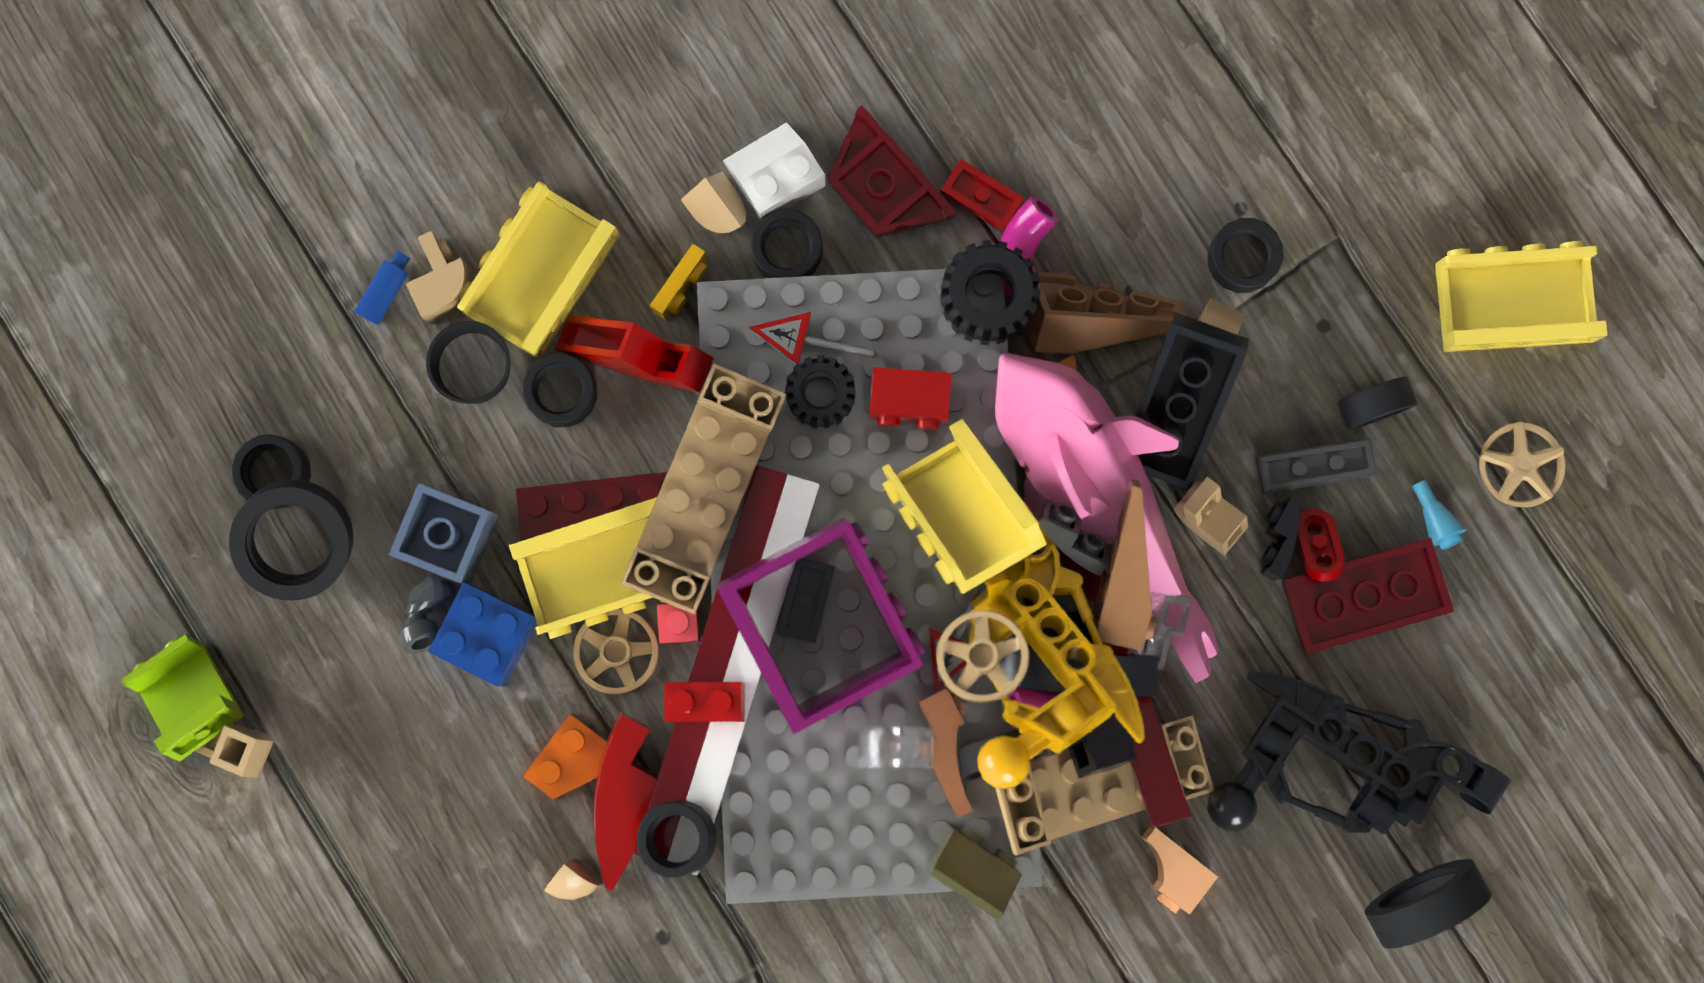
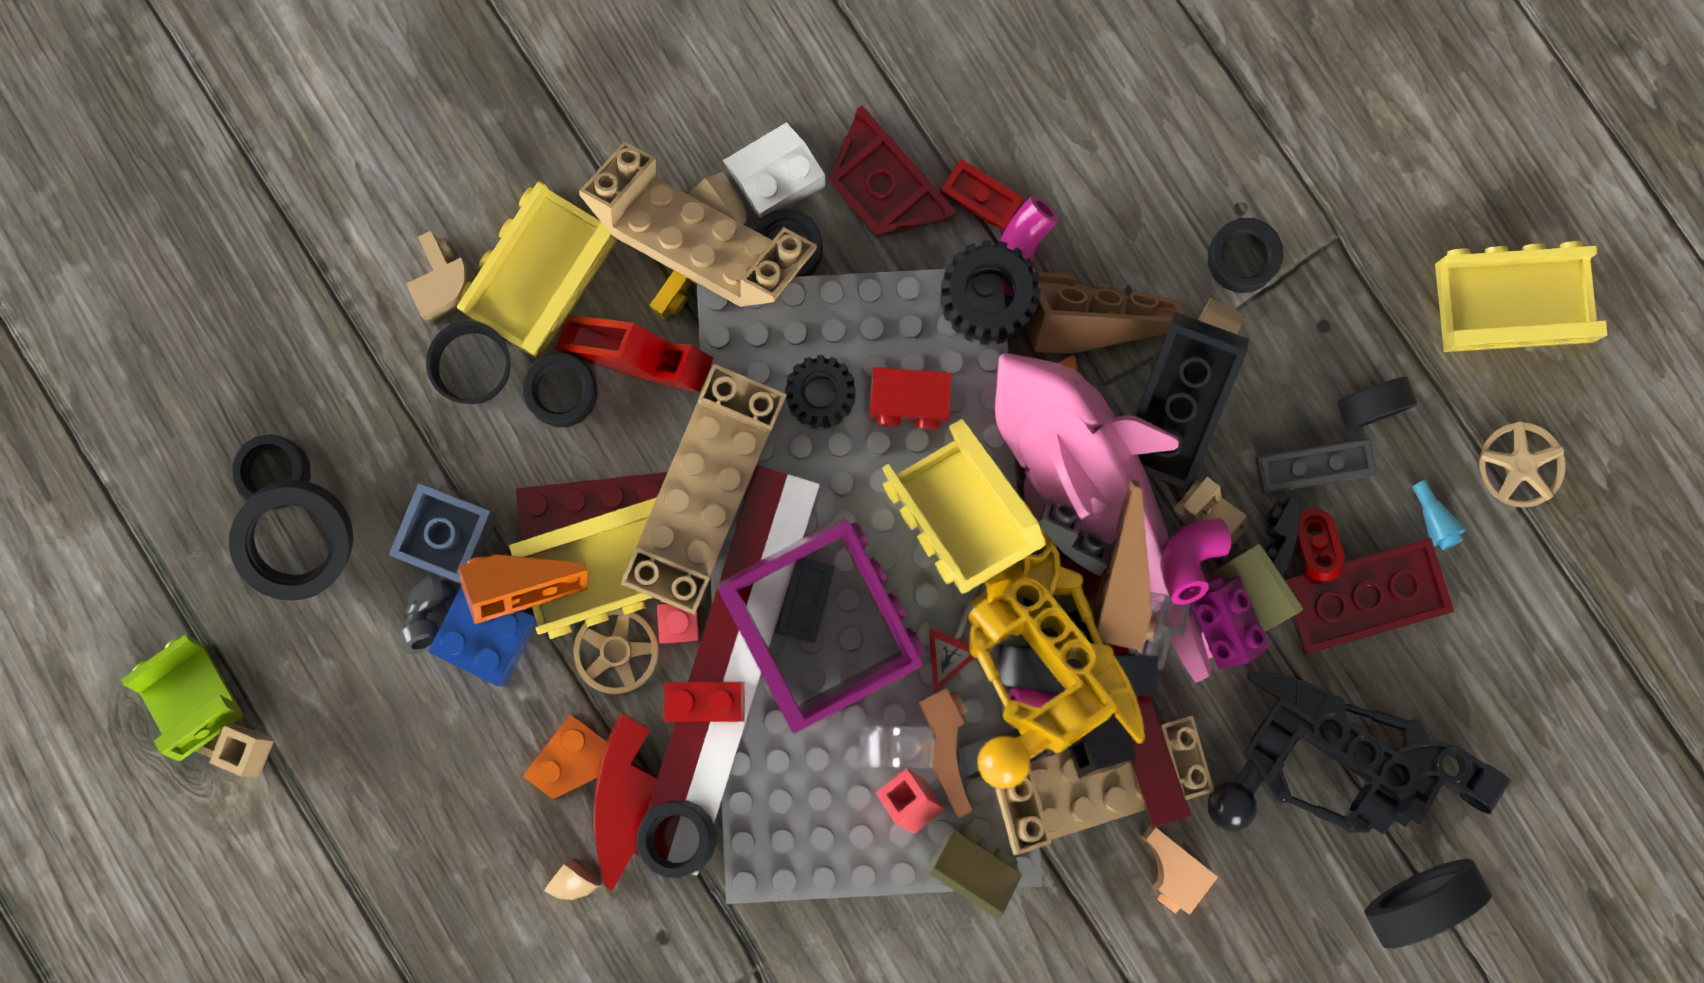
blue cylinder [354,251,410,326] -> none
piece [748,312,877,364] -> none
tan wheel [937,610,1029,703] -> none
none -> orange slope [458,554,588,624]
none -> tan slope [579,141,816,307]
none -> coral brick [876,768,946,834]
none -> dark pink cylinder [1160,518,1231,605]
none -> magenta brick [1190,575,1270,669]
none -> olive slope [1207,543,1304,632]

